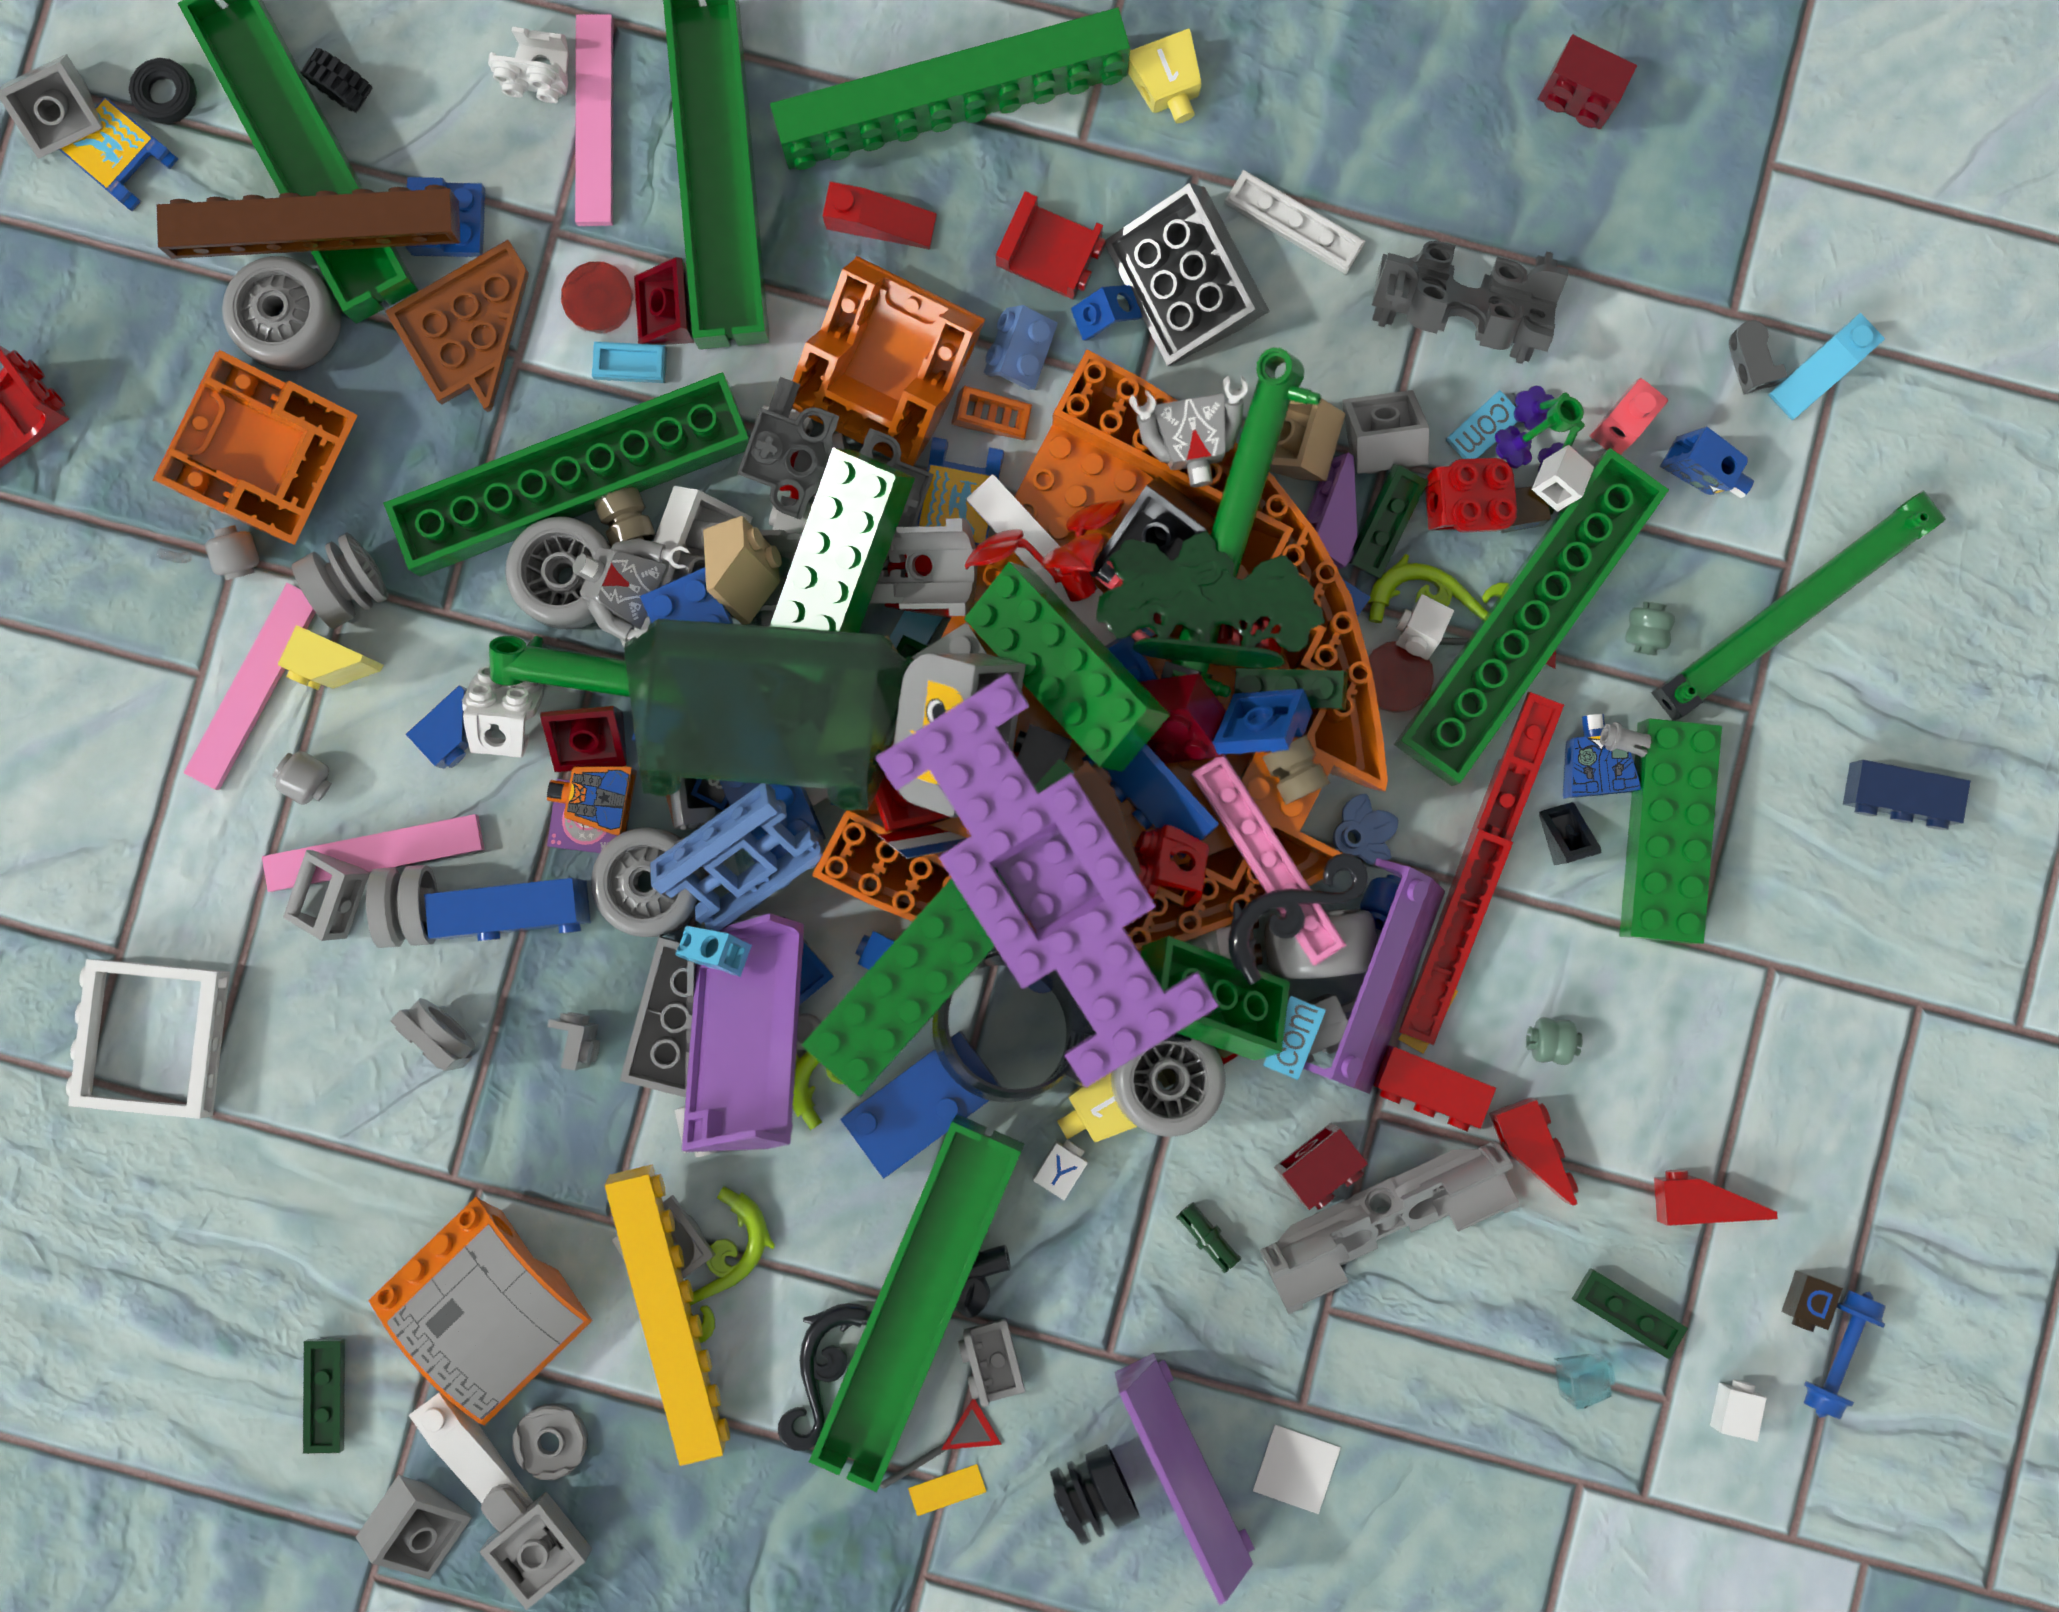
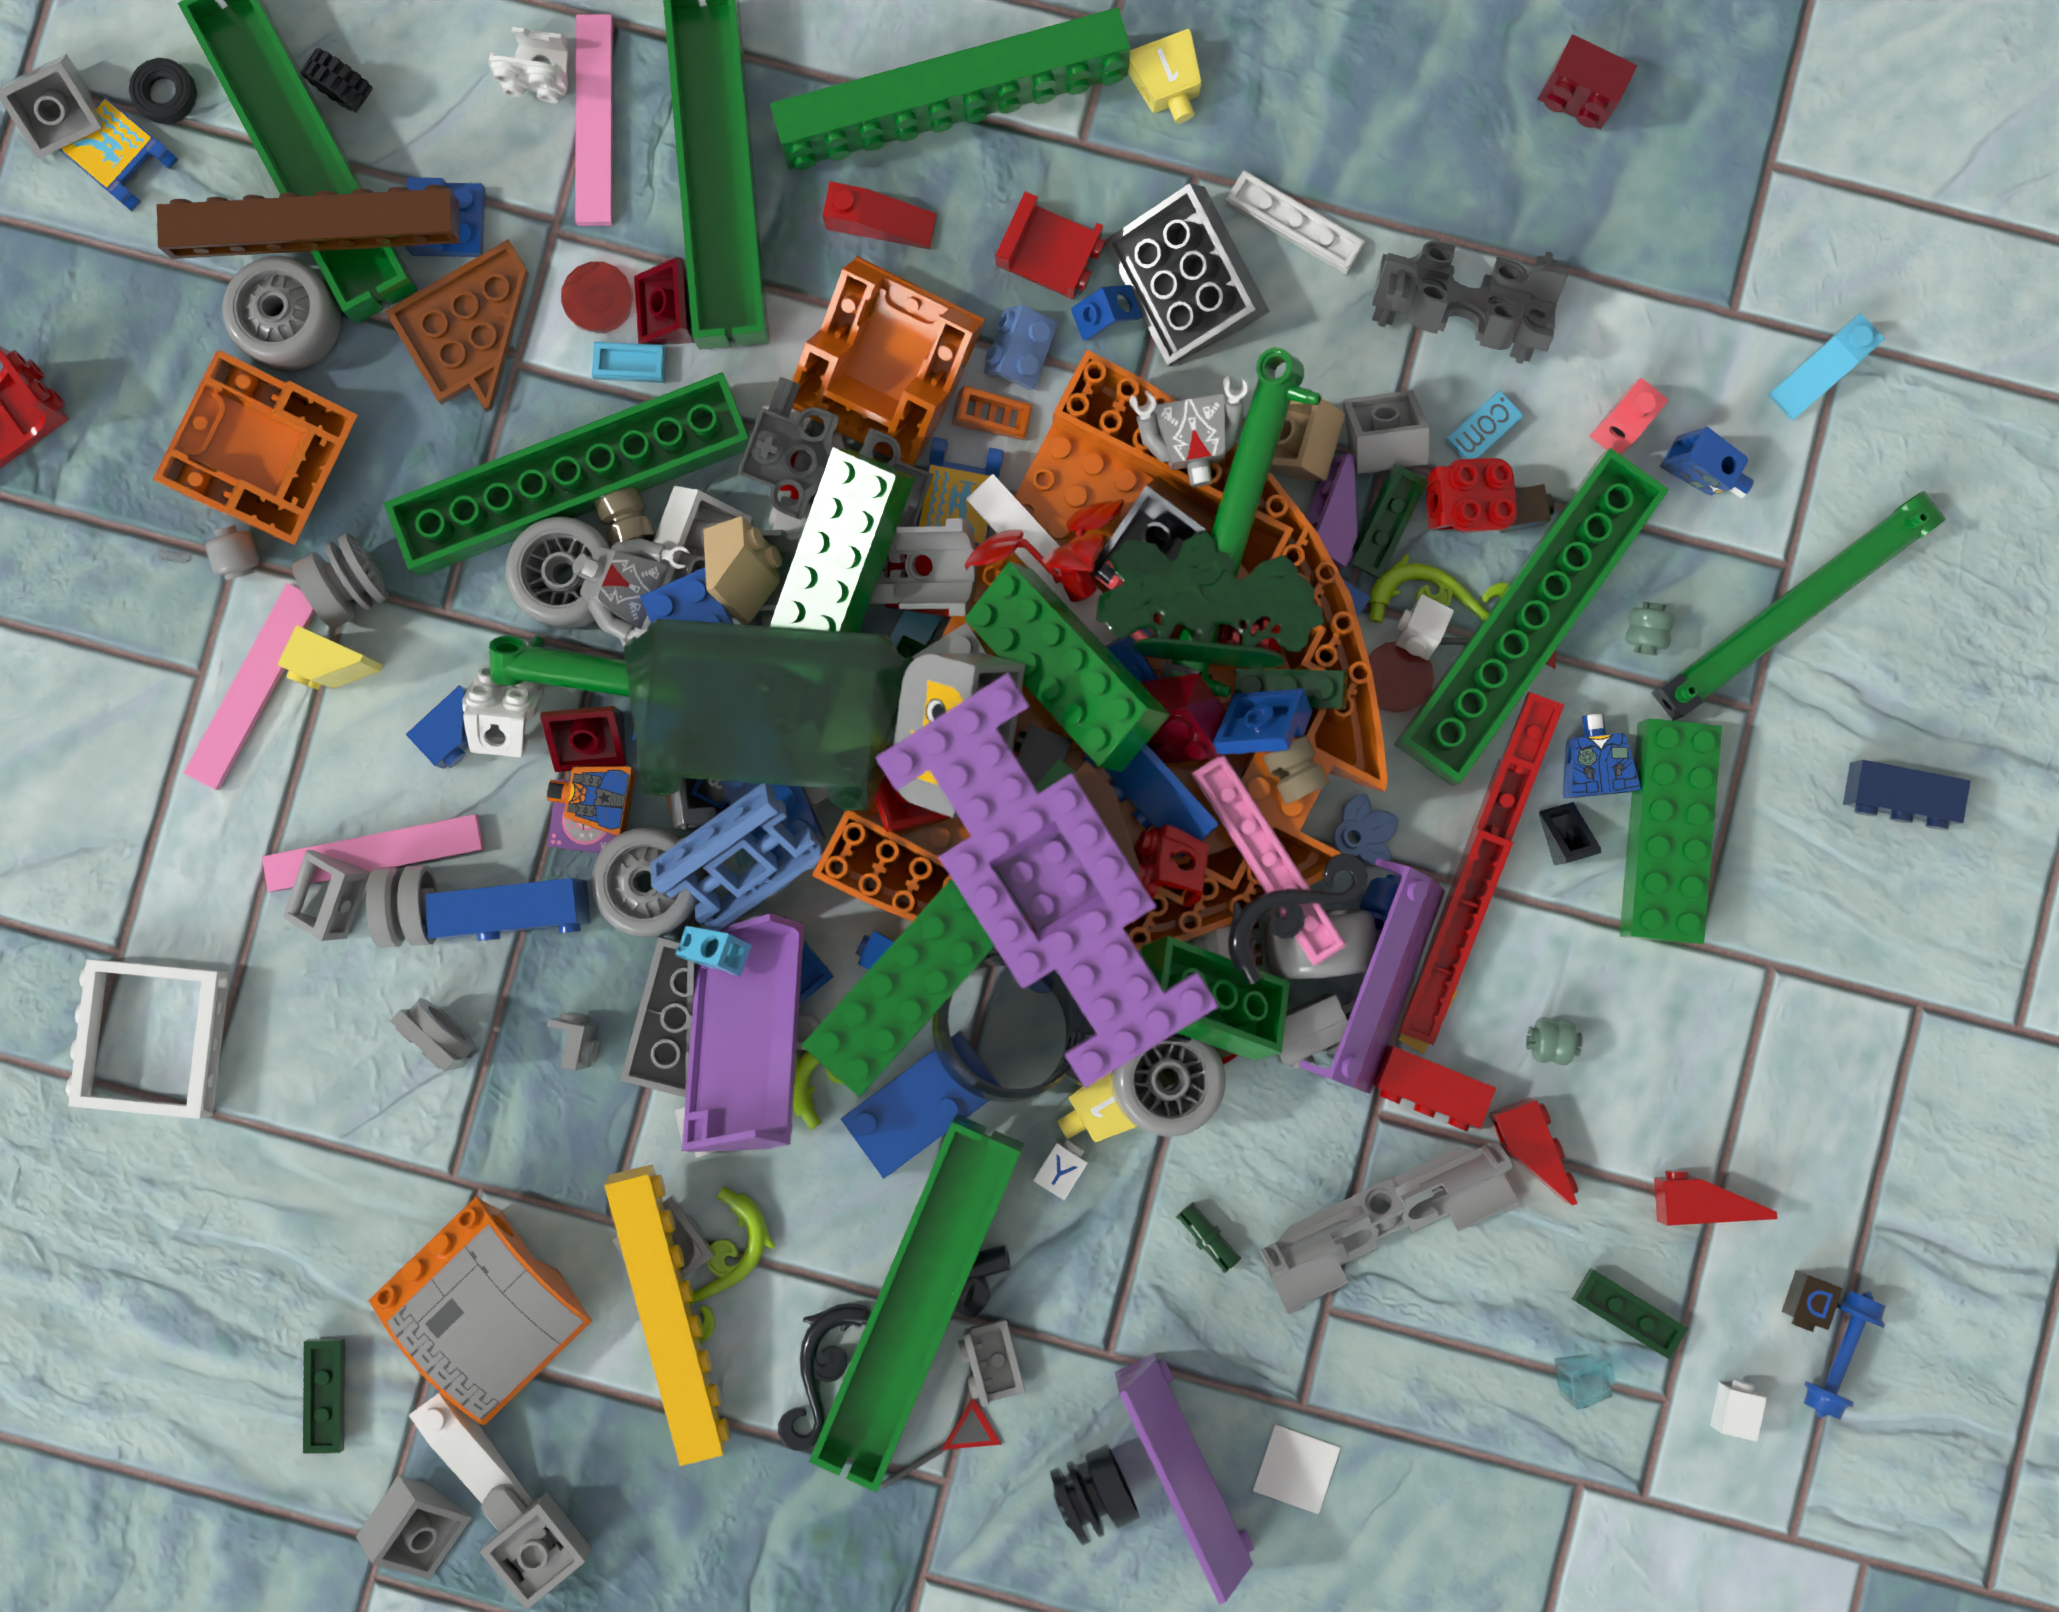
light grey head [273,751,331,805] -> none
light grey tile [513,1404,588,1480] -> none
sticker [878,826,967,858] -> none
yellow sticker [908,1464,987,1516] -> none
medium azure tile [1263,996,1326,1080] -> none
dark red brick [1273,1123,1368,1210] -> none
dark purple plant [1495,385,1585,472] -> none
white brick [1531,445,1594,512] -> none
light grey pin [1600,722,1651,757] -> none
dark grey leg [1728,320,1788,395] -> none

